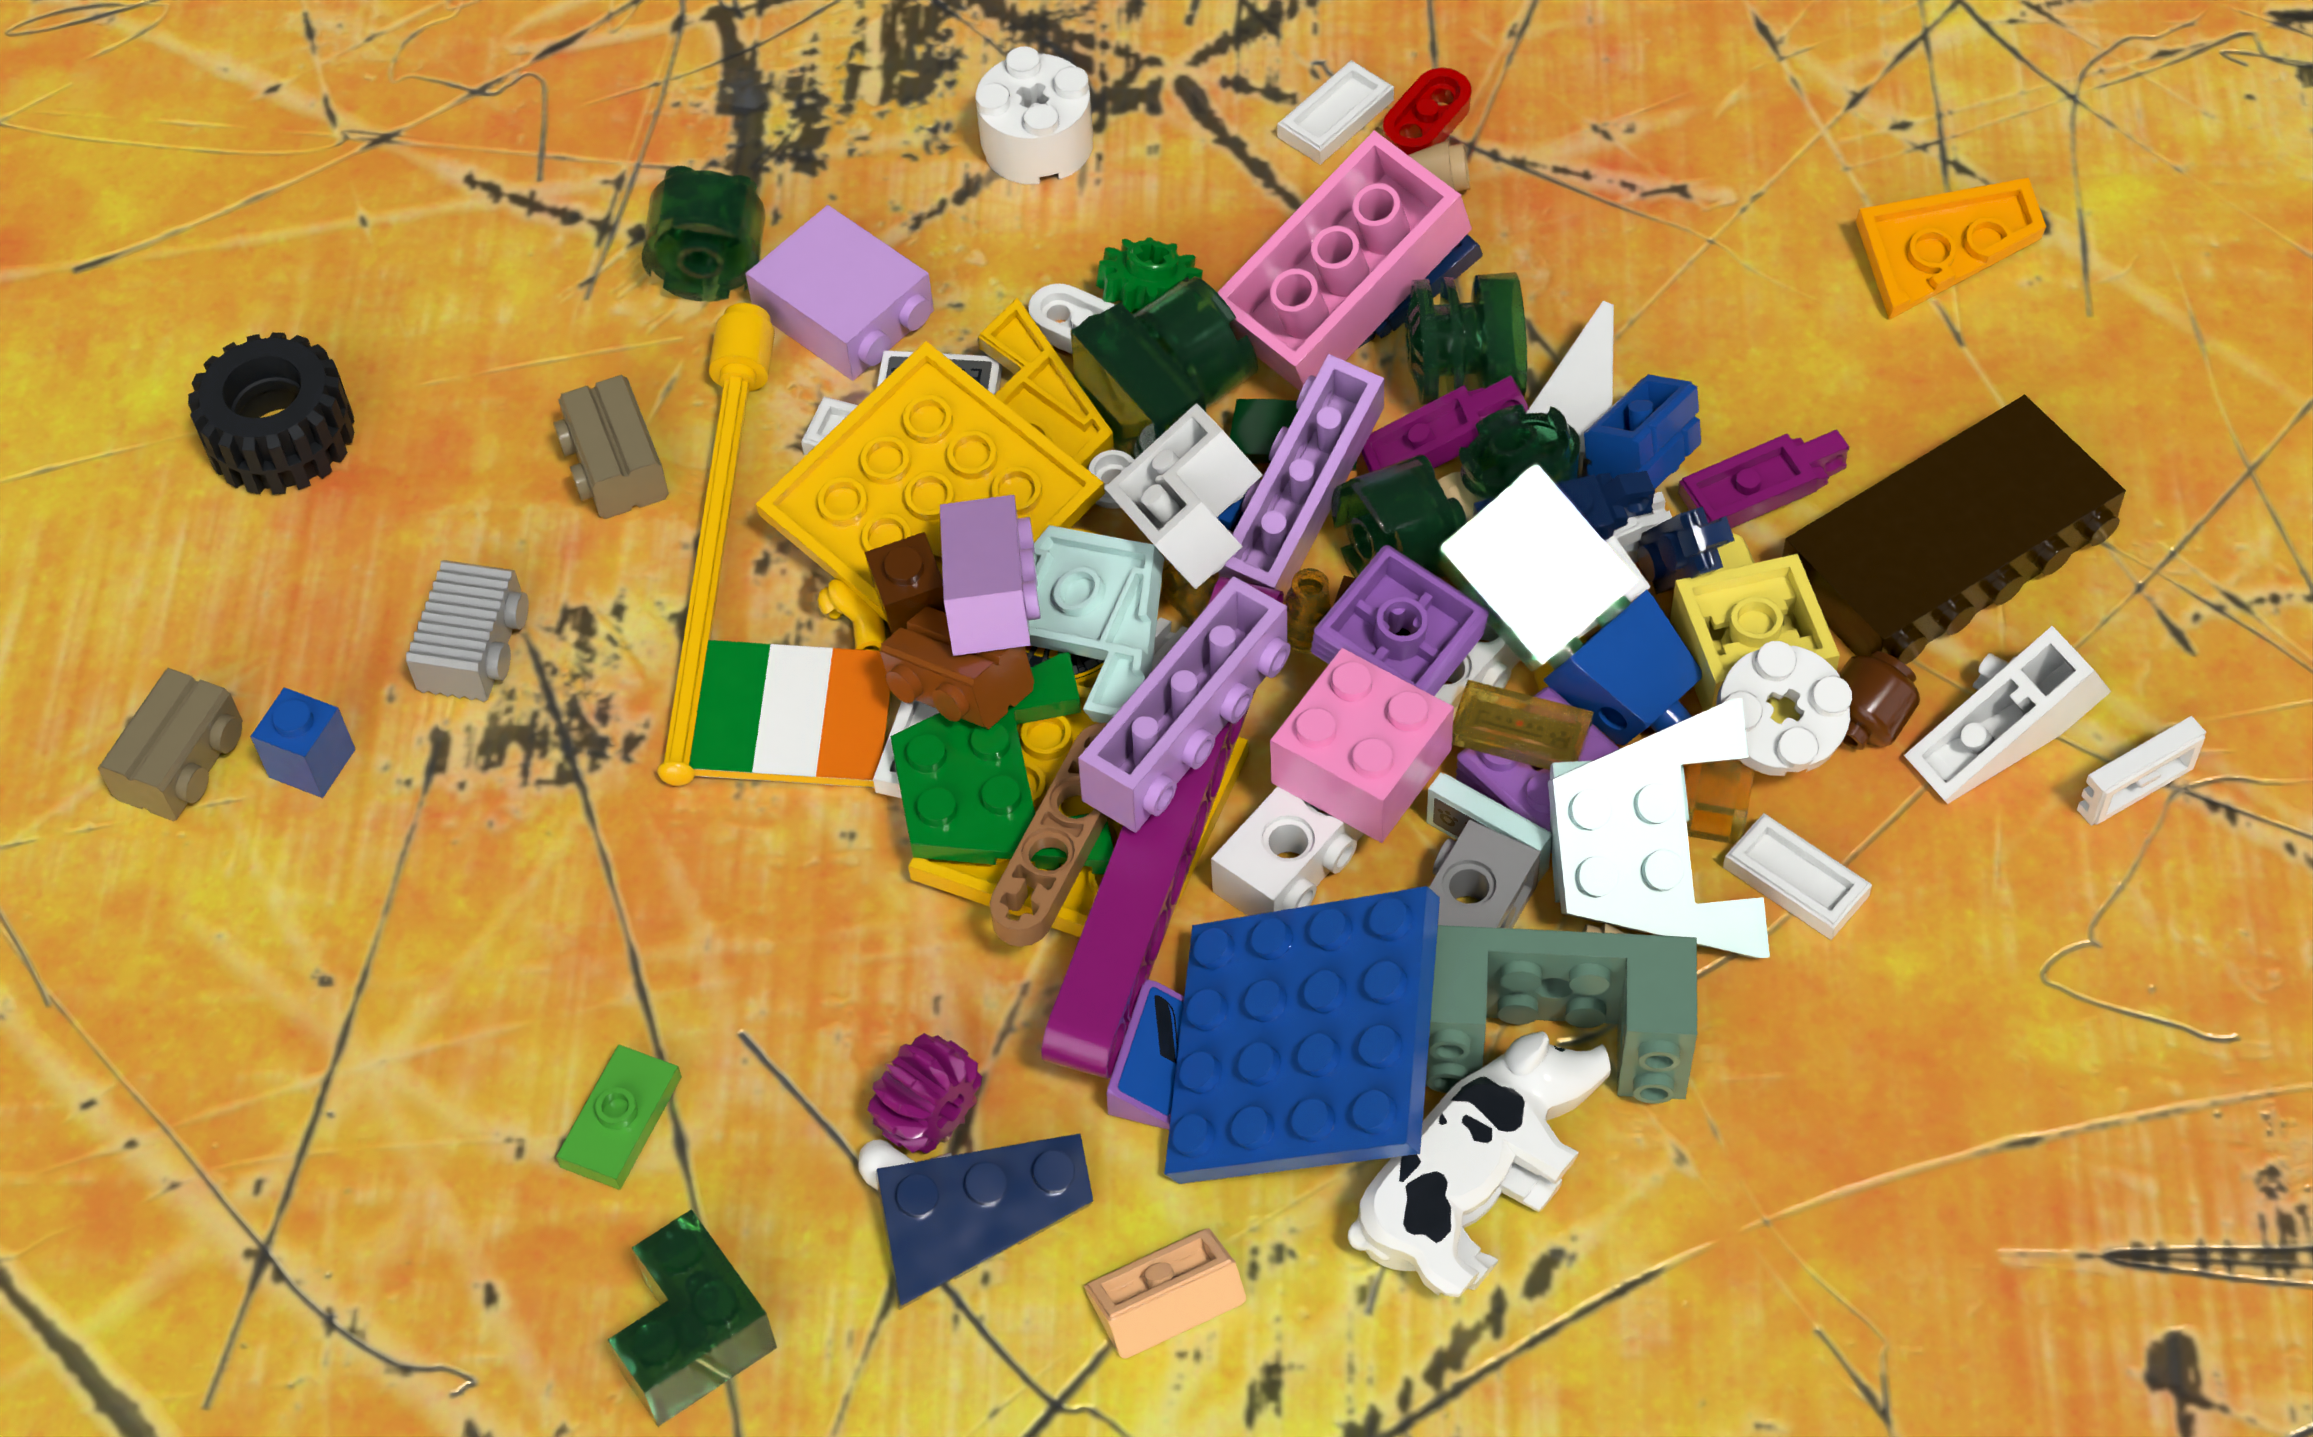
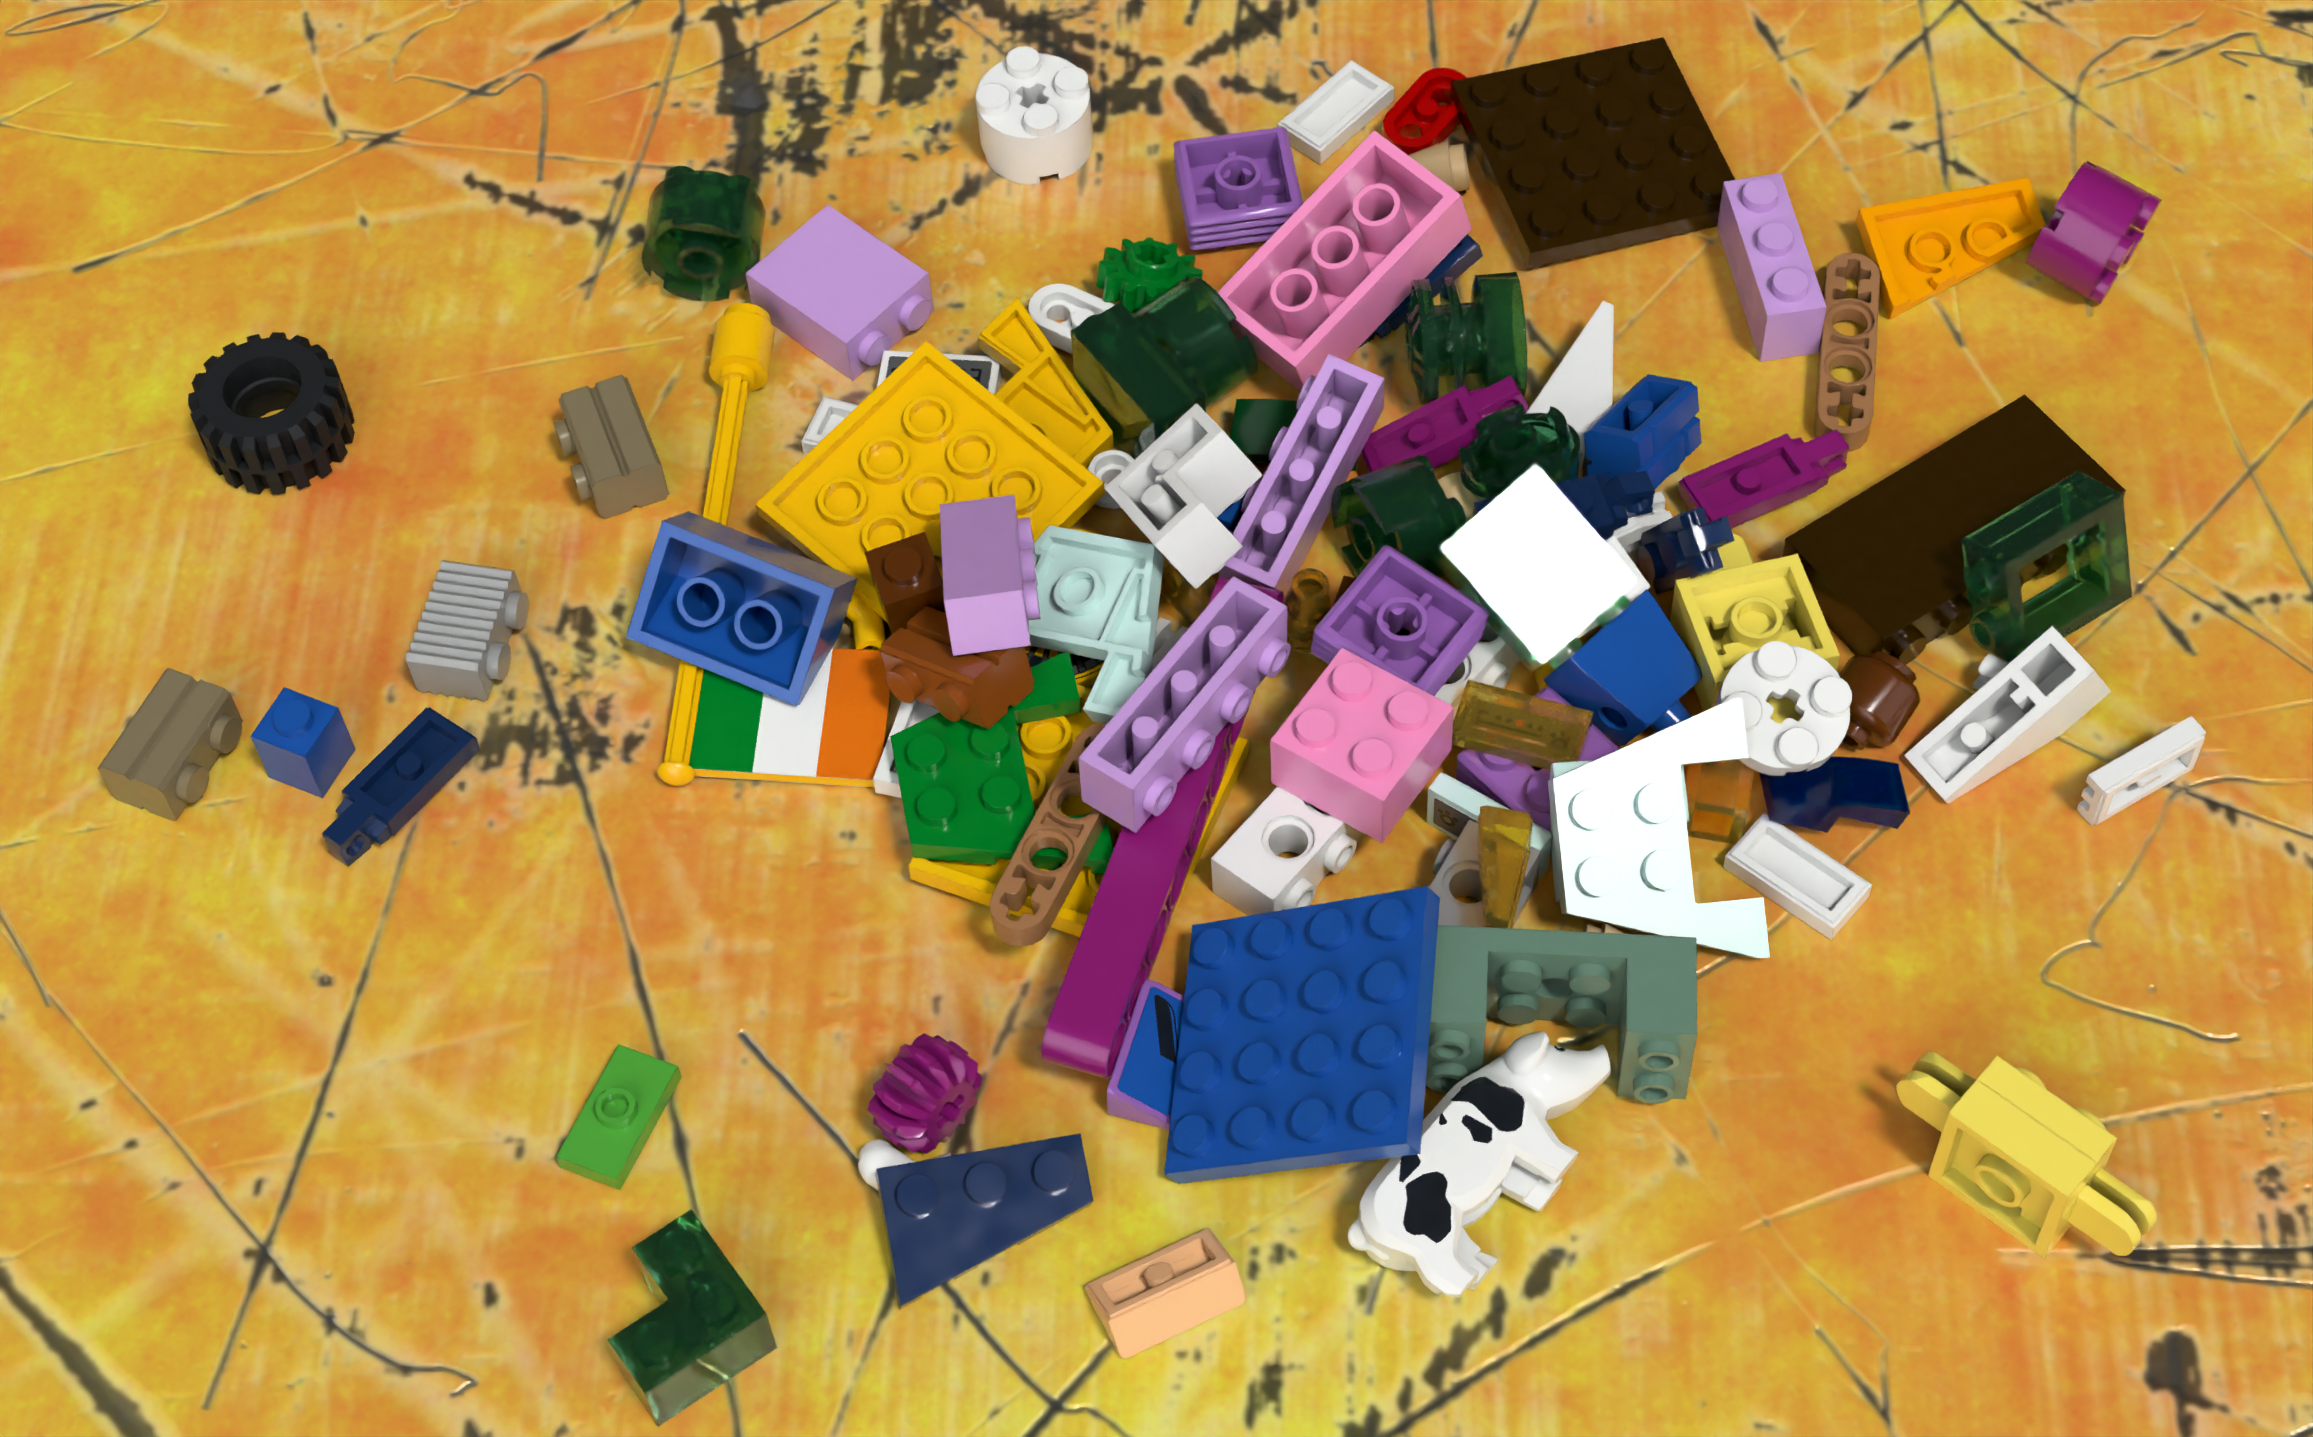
none -> dark blue hinge [322,707,480,867]
none -> blue slope [626,511,858,706]
none -> medium lavender brick [1173,127,1303,250]
none -> dark brown plate [1449,37,1735,268]
none -> clear yellow slope [1477,805,1533,929]
none -> lavender brick [1717,173,1827,362]
none -> clear blue slope [1759,756,1910,833]
none -> medium nougat beam [1814,253,1880,452]
none -> light yellow brick [1896,1052,2157,1258]
none -> clear green window [1961,471,2132,662]
none -> magenta brick [2026,161,2162,304]

